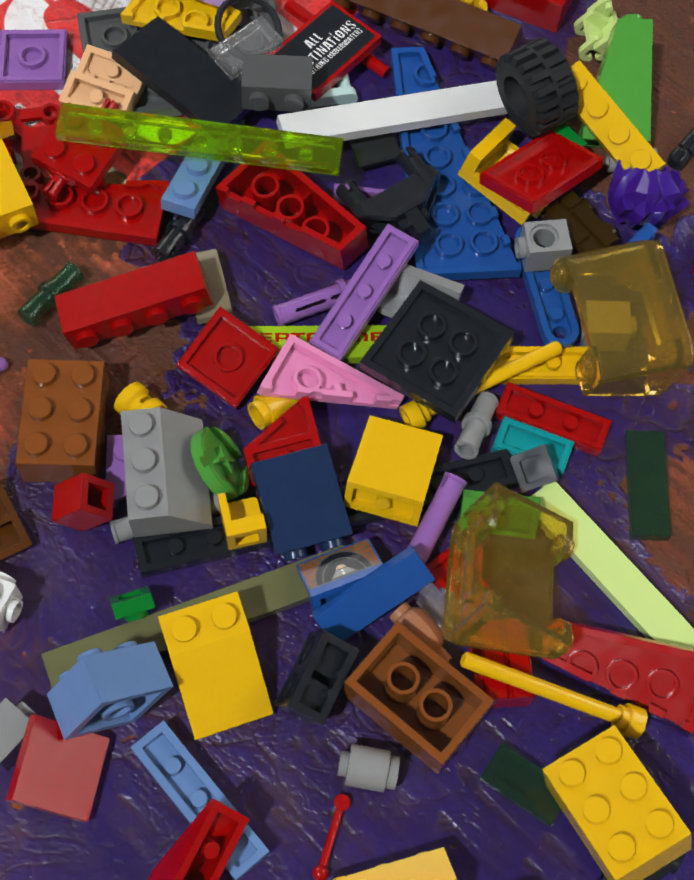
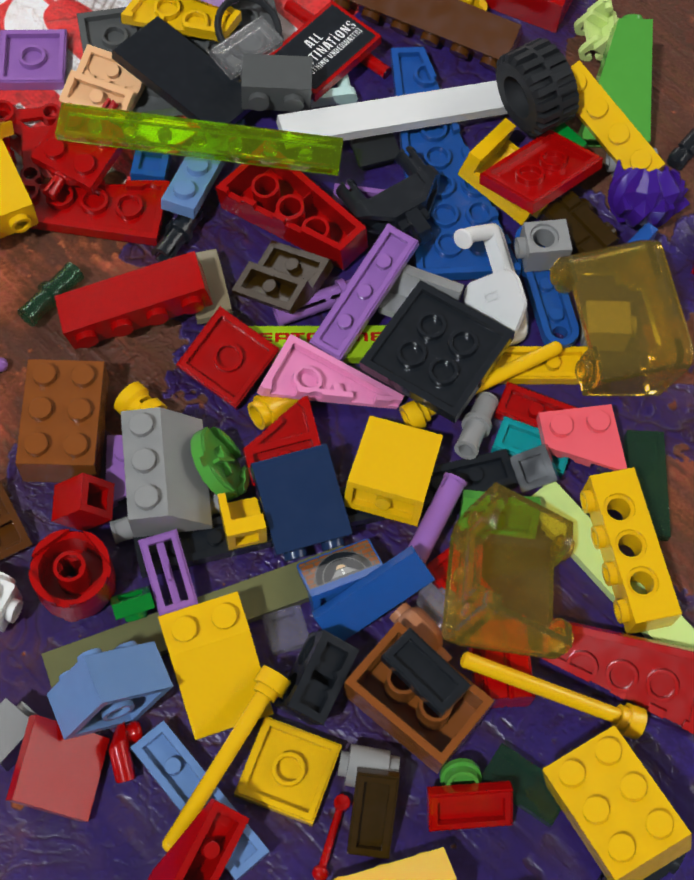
none -> red brick [29,529,116,622]
none -> red arm [109,720,143,783]
none -> blue plate [130,145,172,180]
none -> medium lavender tile [138,529,198,616]
none -> yellow piece [162,665,291,852]
none -> dark brown slope [232,240,334,314]
none -> yellow tile [234,716,342,826]
none -> clear tile [262,604,309,656]
none -> dark brown tile [347,767,400,859]
none -> black tile [380,628,471,718]
none -> red tile [427,781,513,832]
none -> bright green plate [439,758,482,786]
none -> white piece [454,223,529,346]
none -> coral wing [536,404,627,471]
none -> yellow brick [580,467,682,634]

